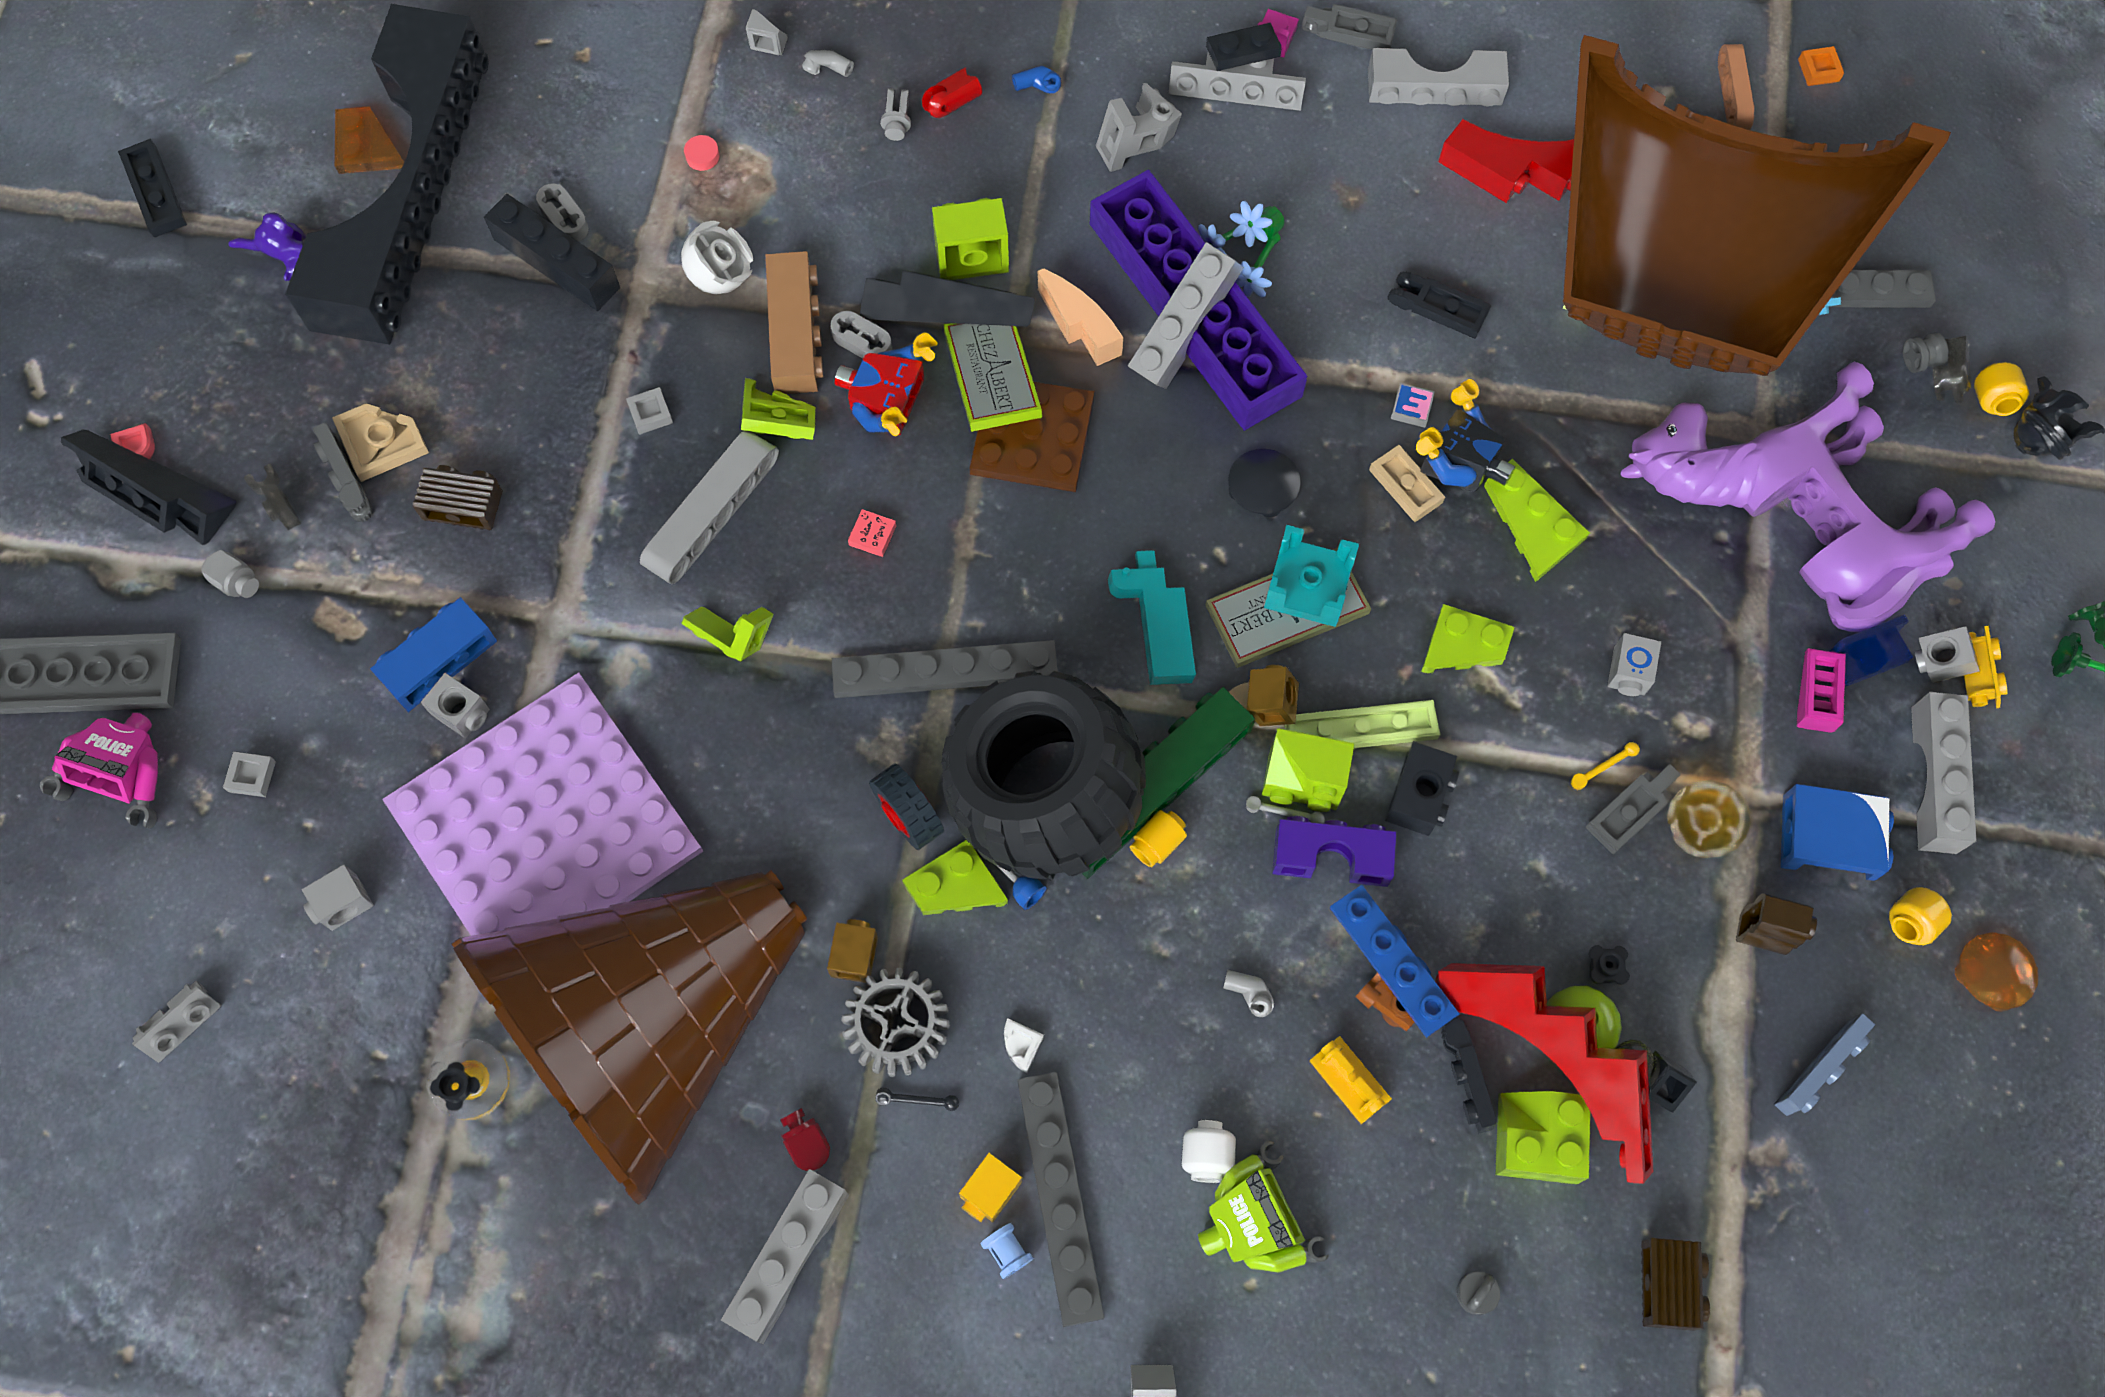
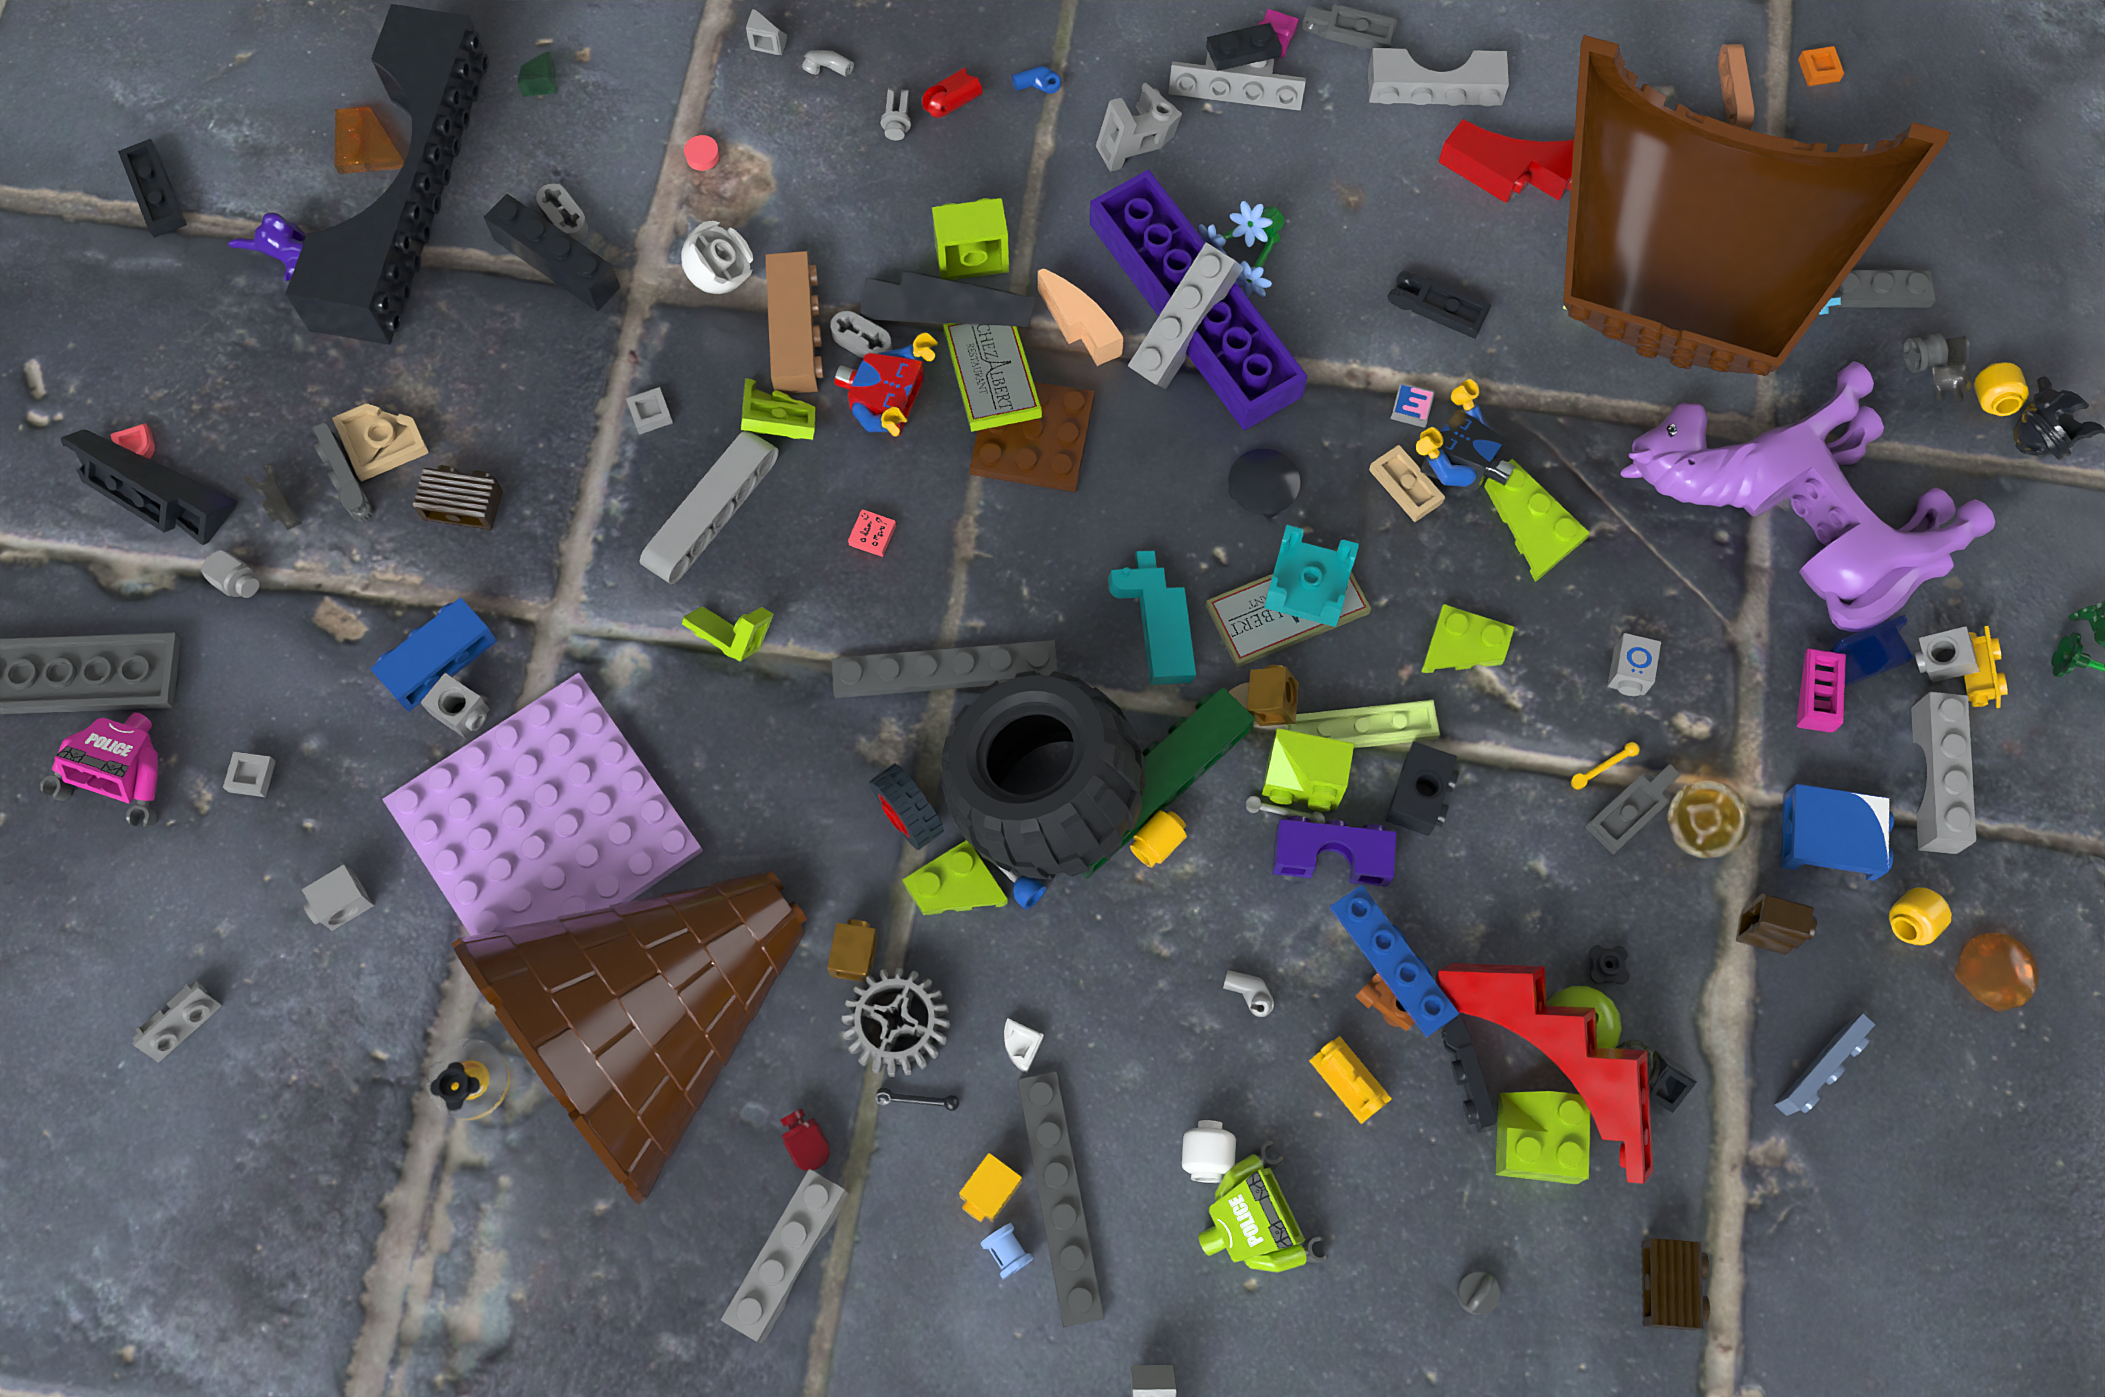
none -> clear green slope [518,52,556,97]

